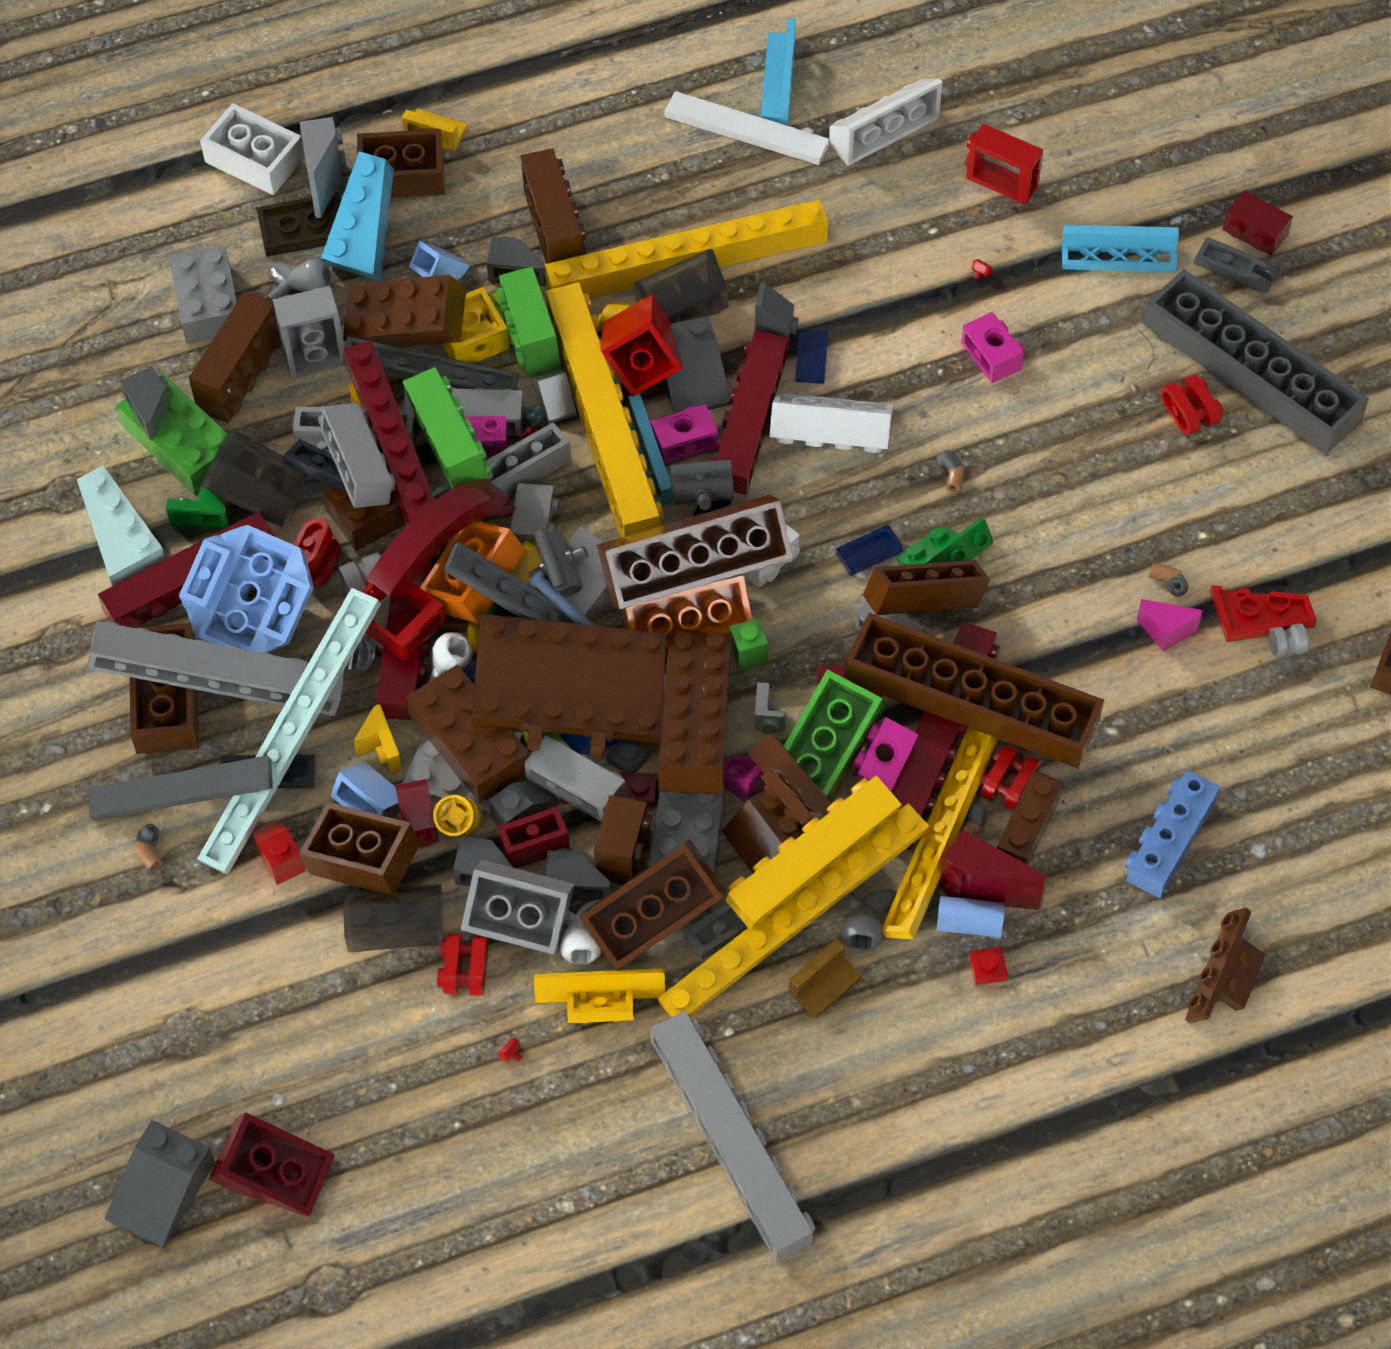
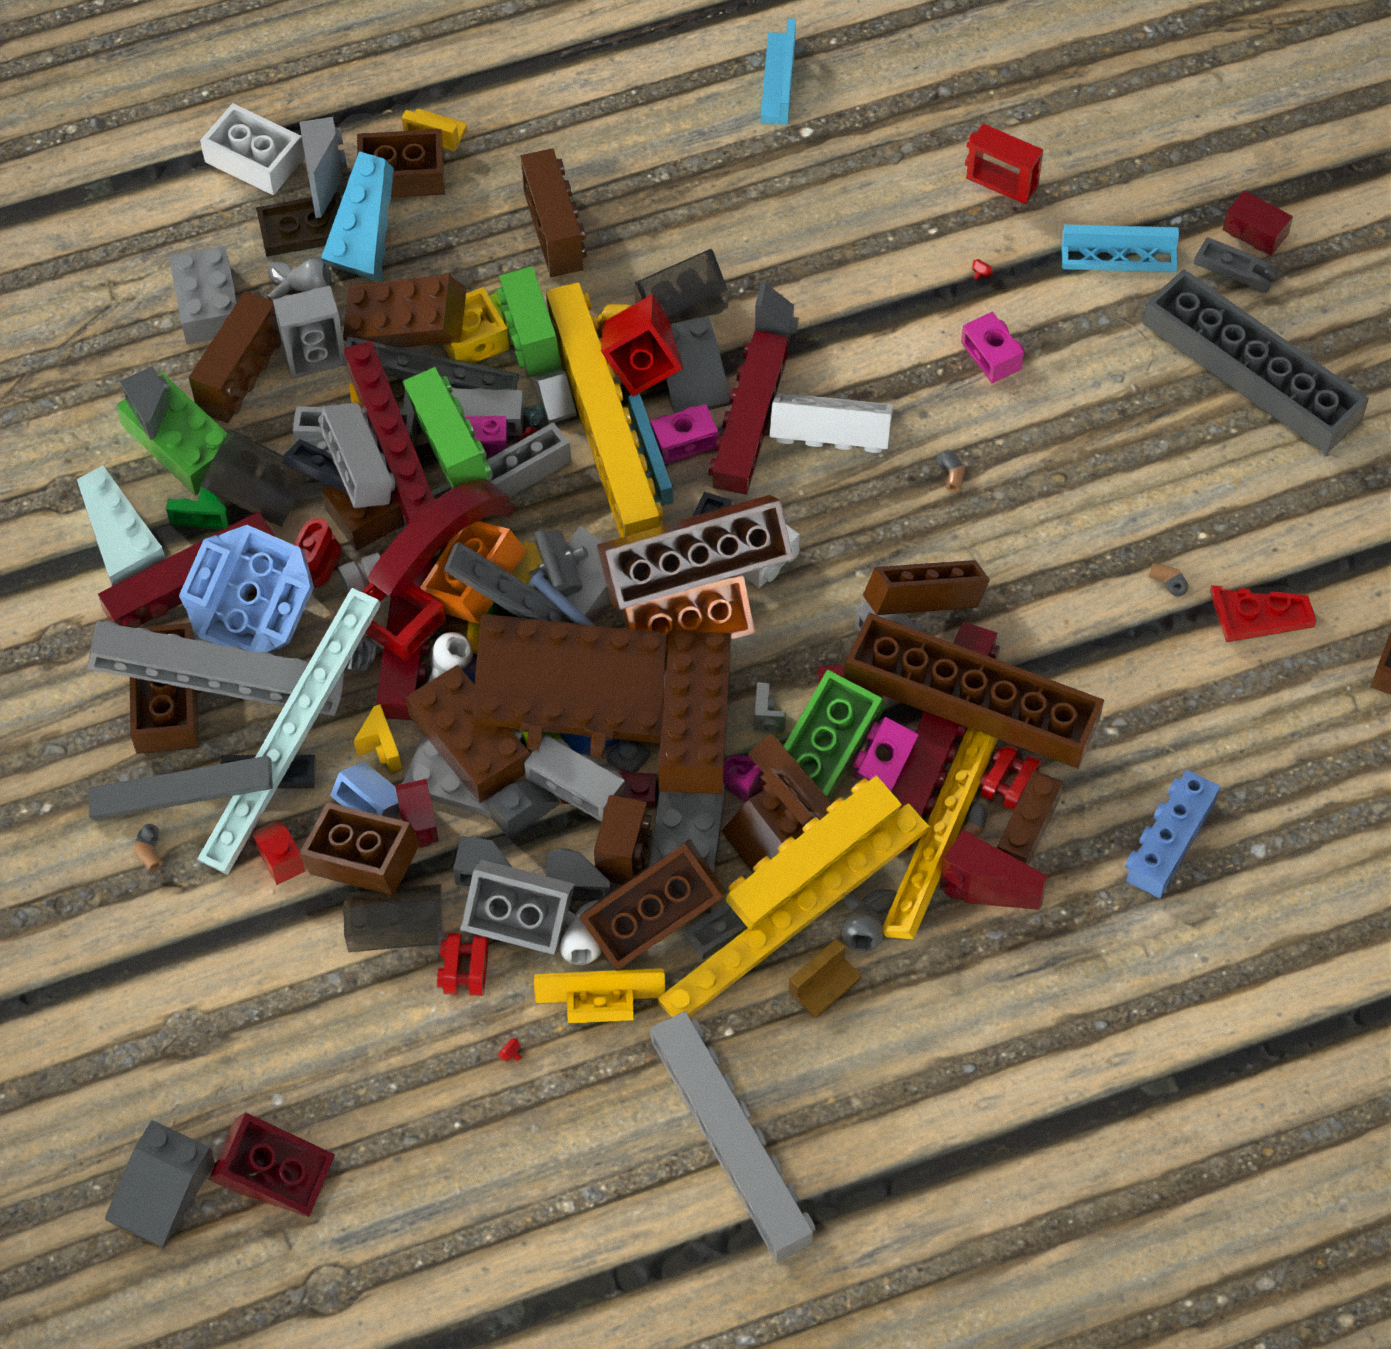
light blue brick [409,240,470,280] -> none
yellow wheel [433,795,483,837] -> none
dark grey slope [487,236,546,286] -> none
dark red brick [497,806,570,869] -> none
light grey brick [510,483,559,545] -> none
yellow brick [545,199,828,299] -> none
white tile [665,91,829,165] -> none
dark grey pin [671,459,734,510] -> none
bright green brick [729,618,768,670] -> none
clear blue tile [795,329,828,384] -> none
white slope [829,78,942,166] -> none
clear blue tile [836,524,903,576] -> none
green bracket [897,518,993,565] -> none
light blue brick [936,896,1005,938] -> none
red plate [969,946,1008,985] -> none
dark pink slope [1137,599,1202,651] -> none
red brick [1160,374,1223,435] -> none
reddish brown bracket [1185,907,1266,1024] -> none
light grey wheel [1269,623,1309,658] -> none

